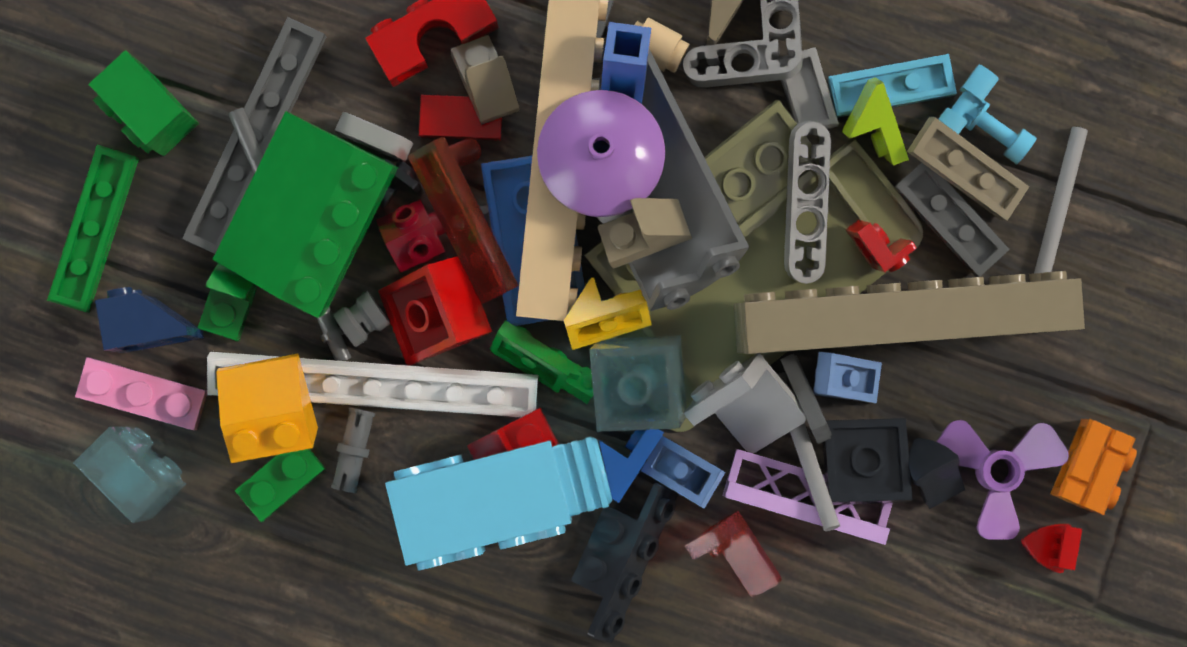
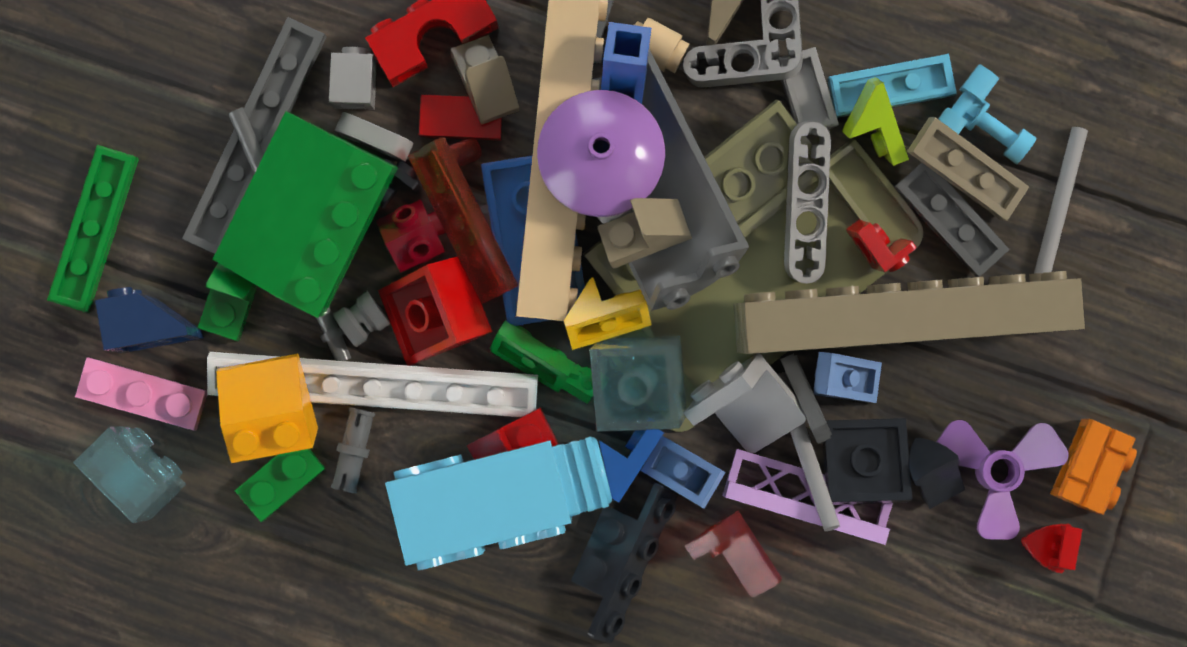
green brick [88,50,199,157] -> none
none -> light grey brick [329,47,377,110]

